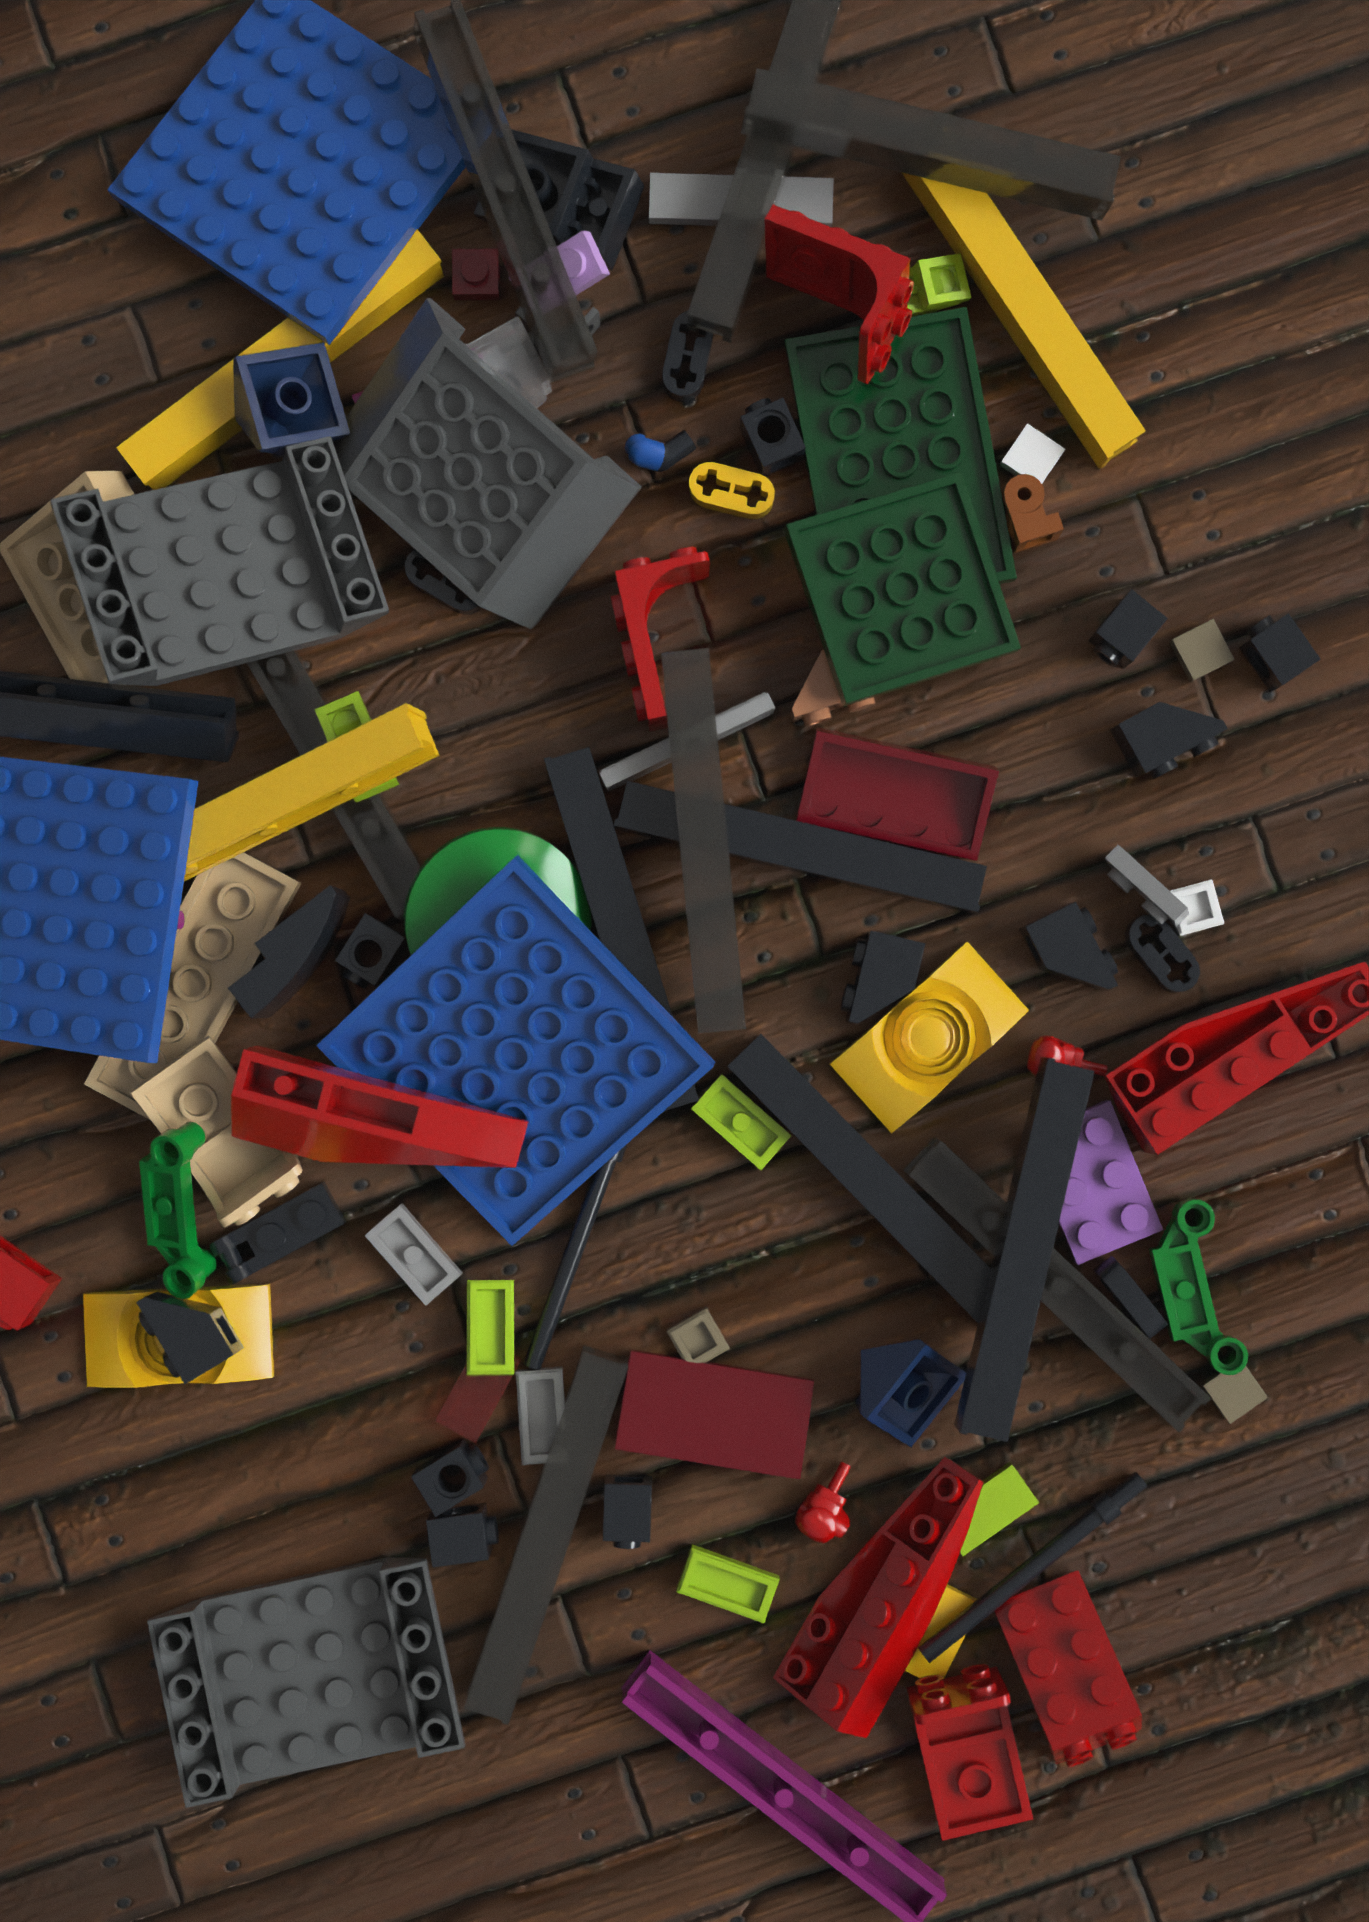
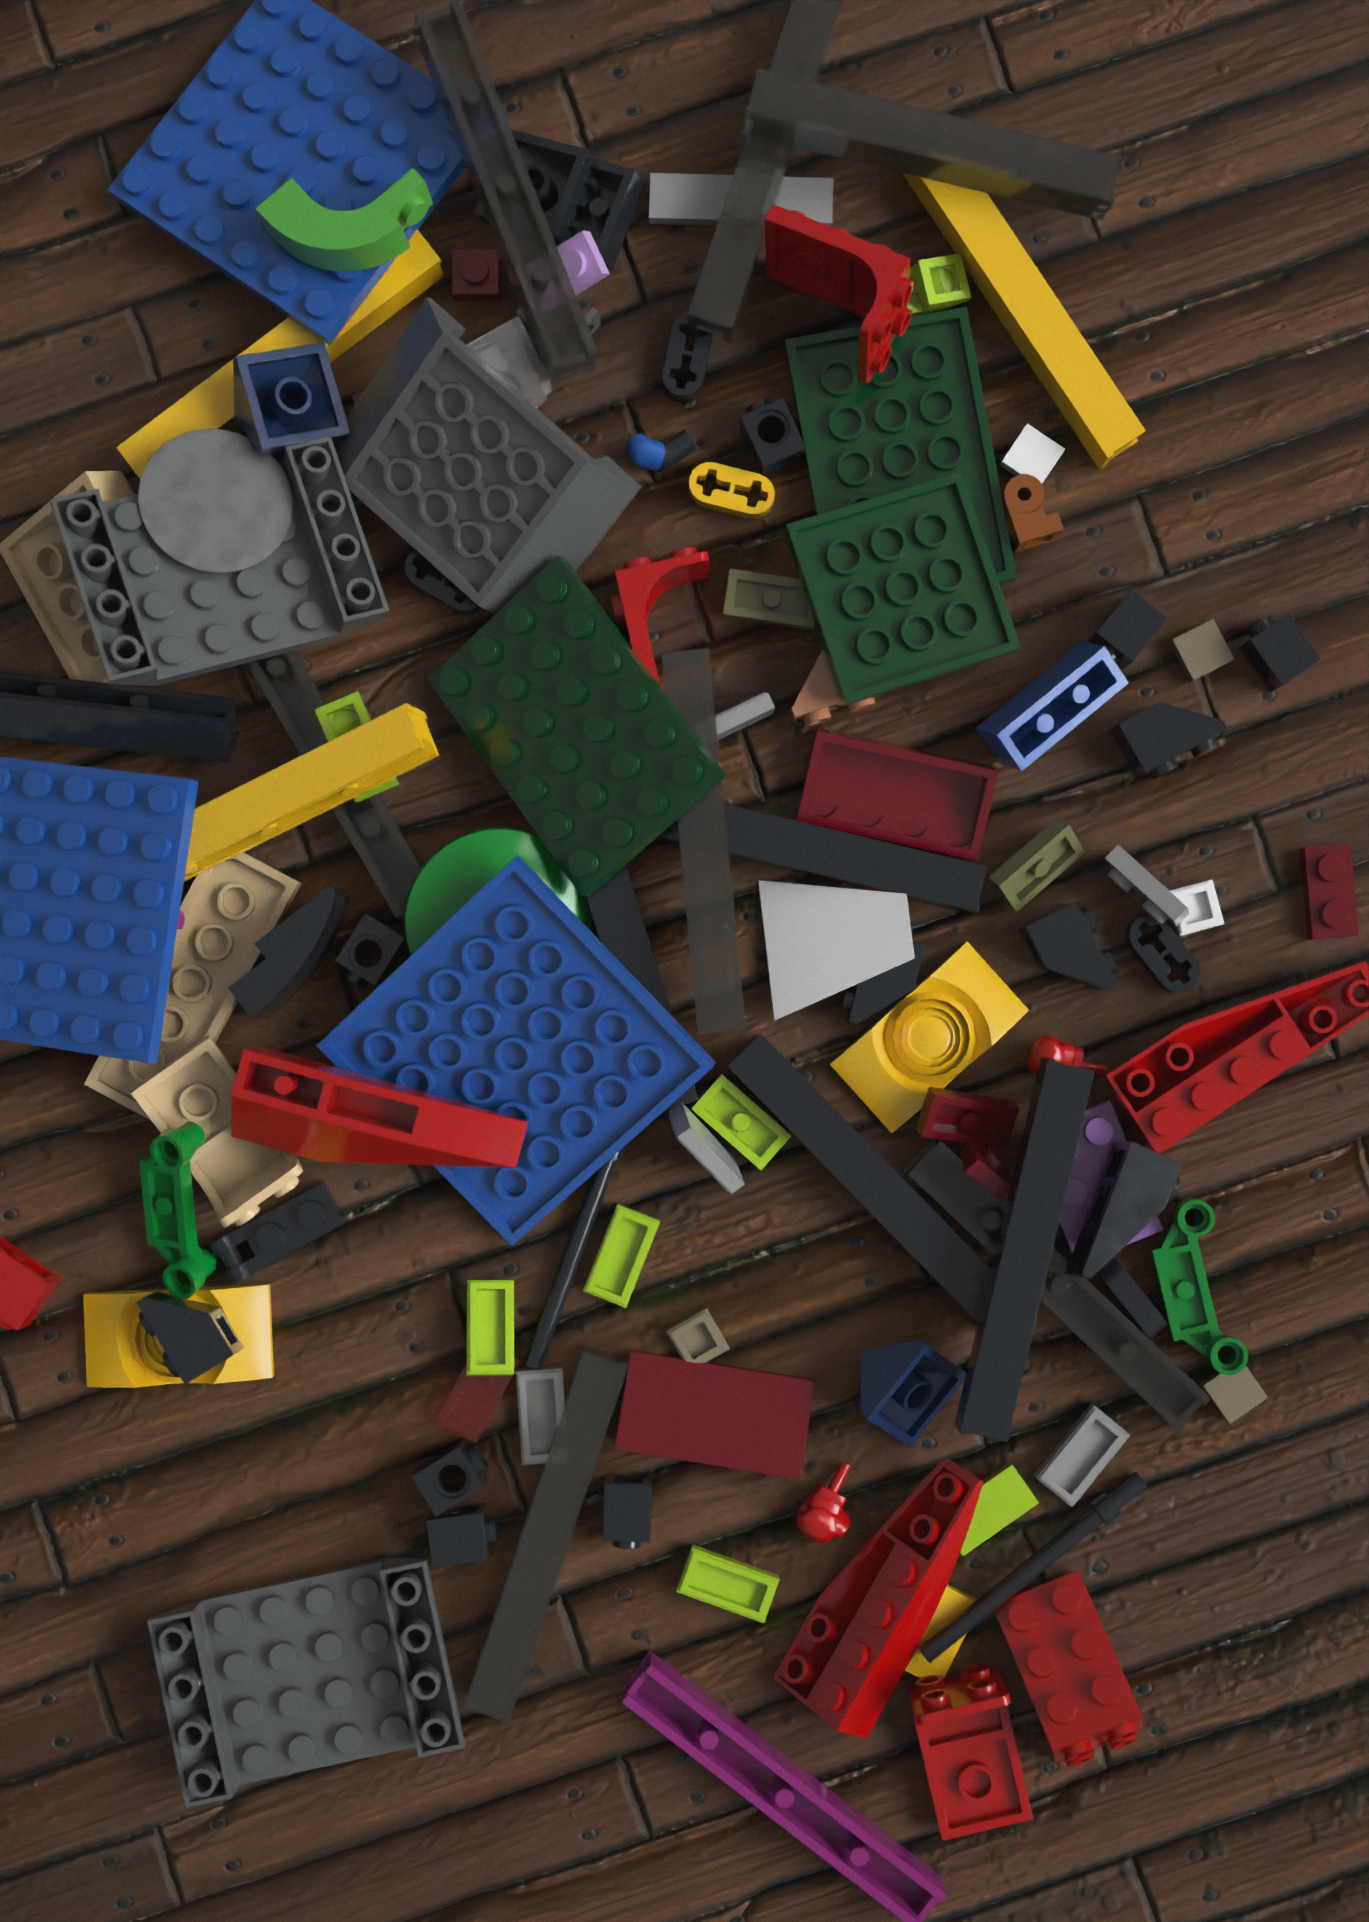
light grey plate [365,1204,463,1306] -> none
none -> flat silver sticker [138,429,293,573]
none -> bright green arch [255,168,433,272]
none -> dark green plate [427,555,727,897]
none -> lime tile [583,1203,660,1308]
none -> light grey tile [669,1102,745,1194]
none -> olive plate [723,568,815,631]
none -> white sticker [758,880,915,1021]
none -> dark red plate [915,1087,1020,1150]
none -> dark red plate [961,1138,1013,1200]
none -> blue brick [975,641,1129,771]
none -> olive plate [989,816,1085,913]
none -> light grey tile [1034,1403,1130,1507]
none -> black slope [1065,1141,1182,1278]
none -> dark red plate [1299,843,1359,940]

